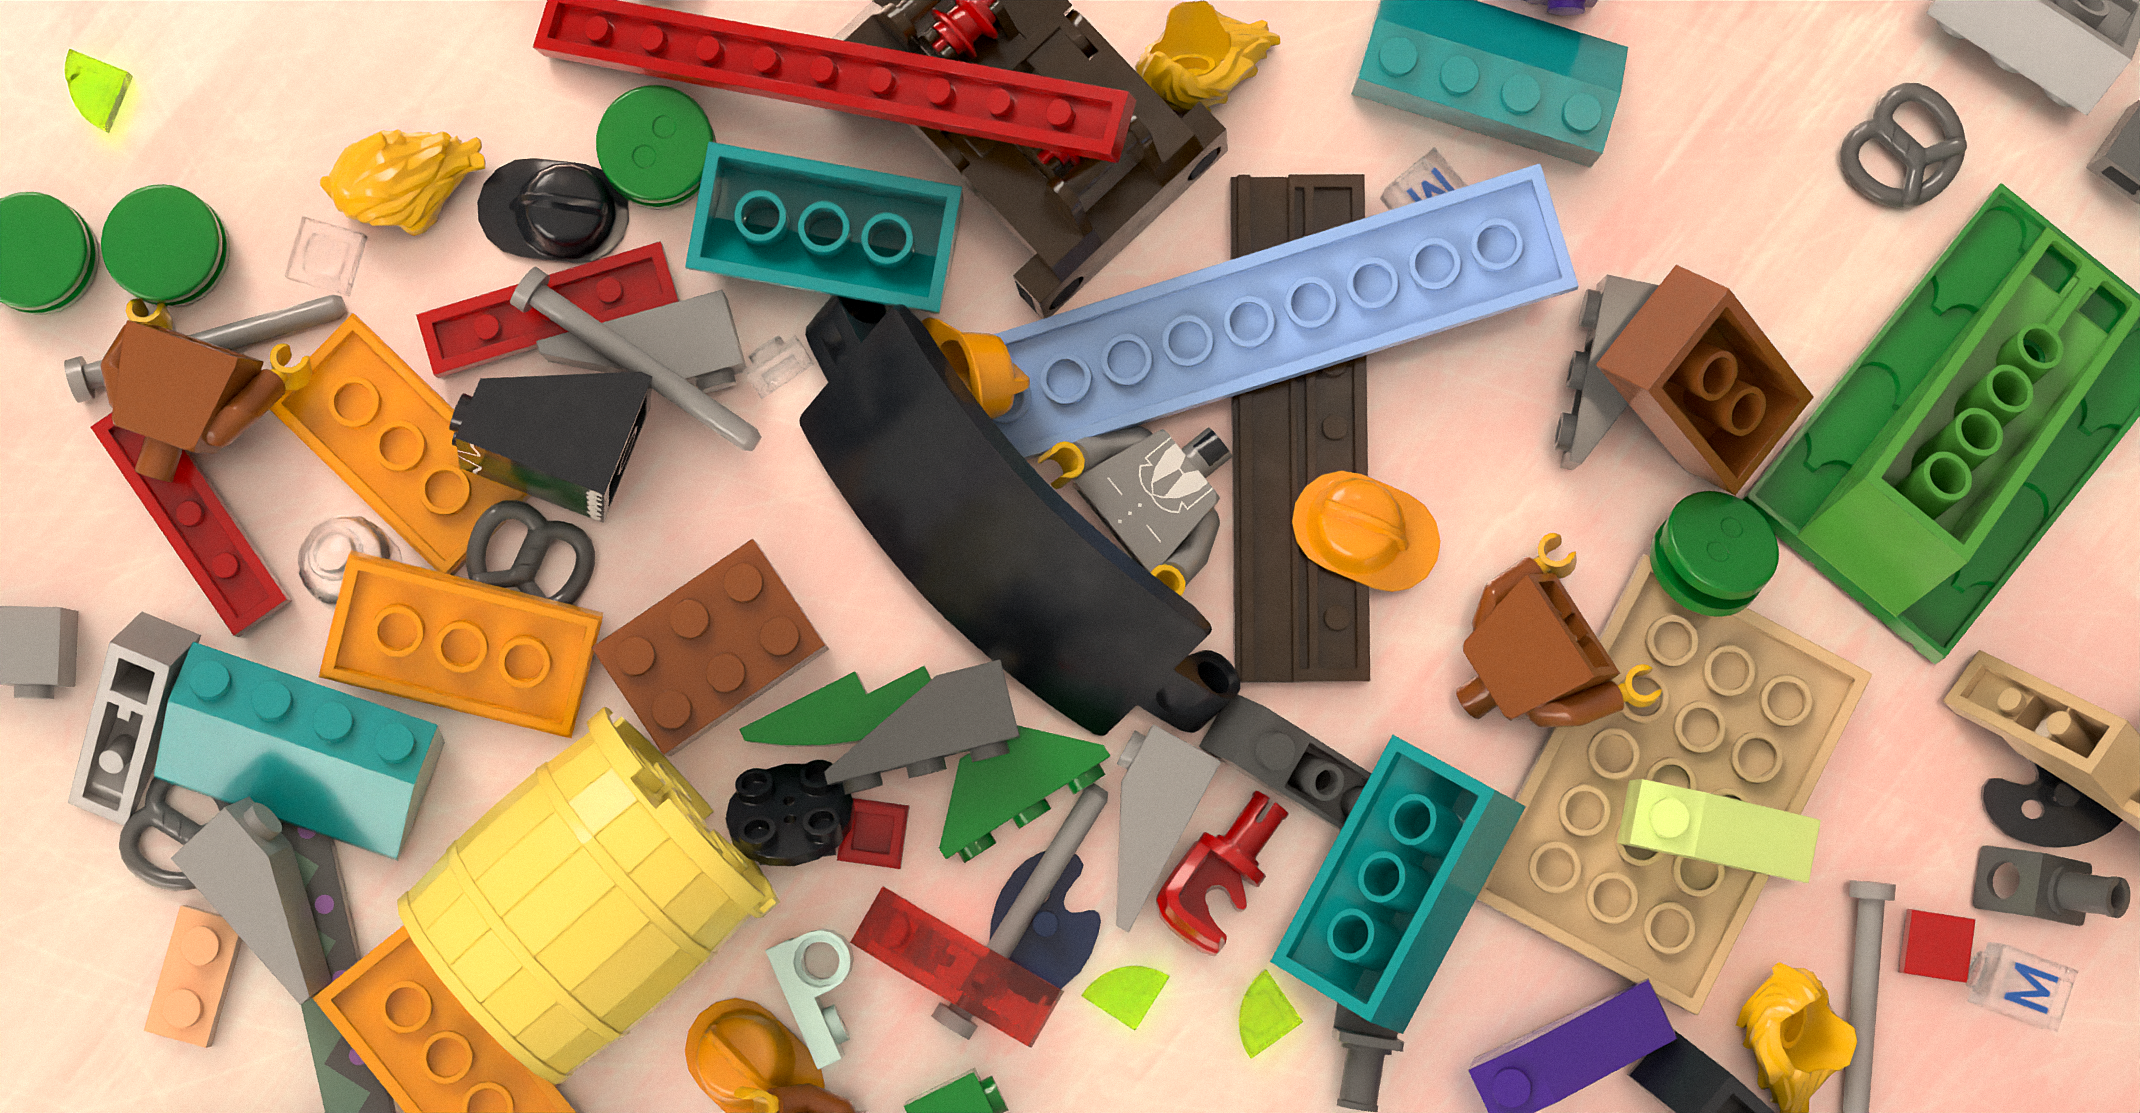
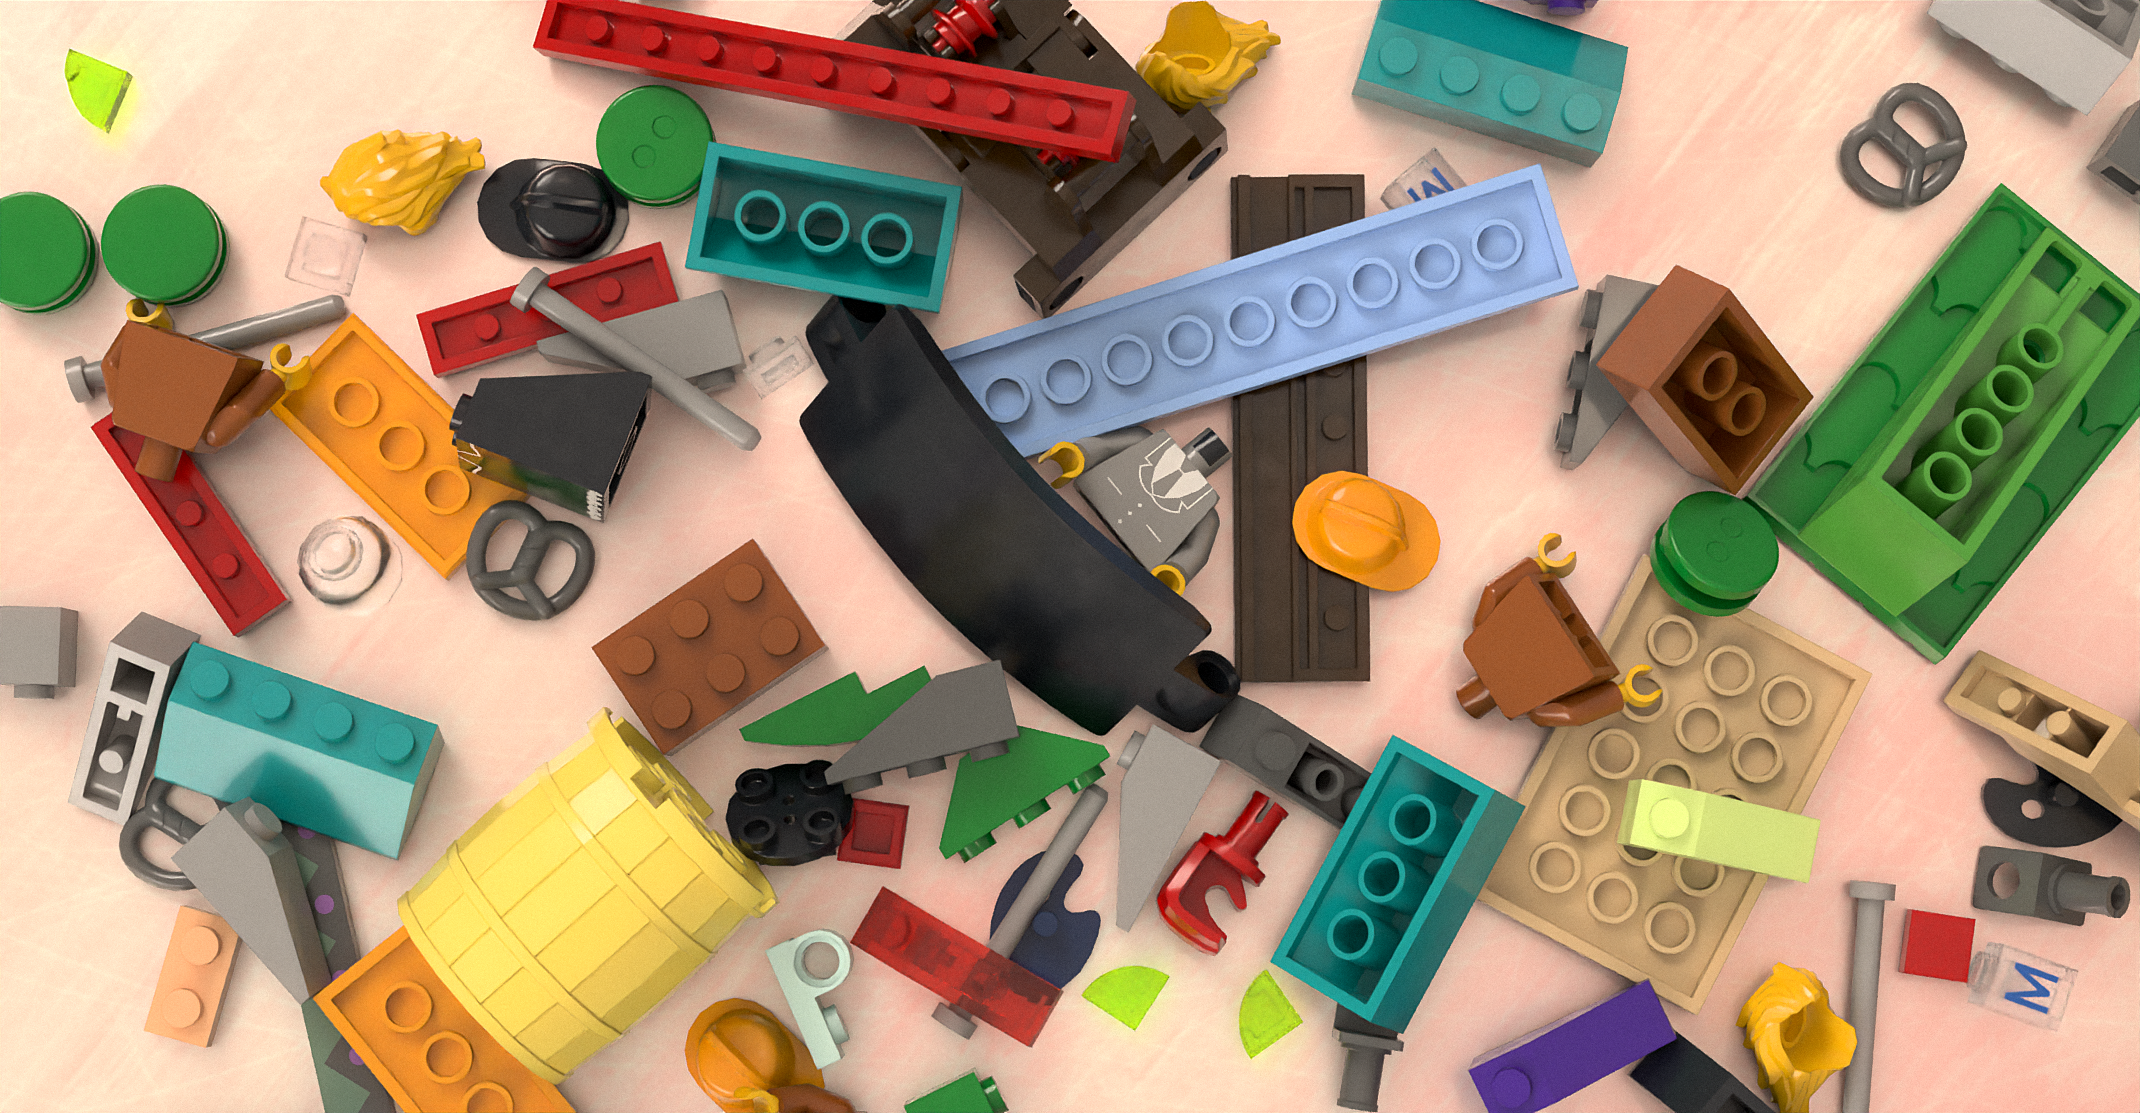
light orange tile [318,550,603,739] -> none
light orange piece [921,317,1030,420] -> none

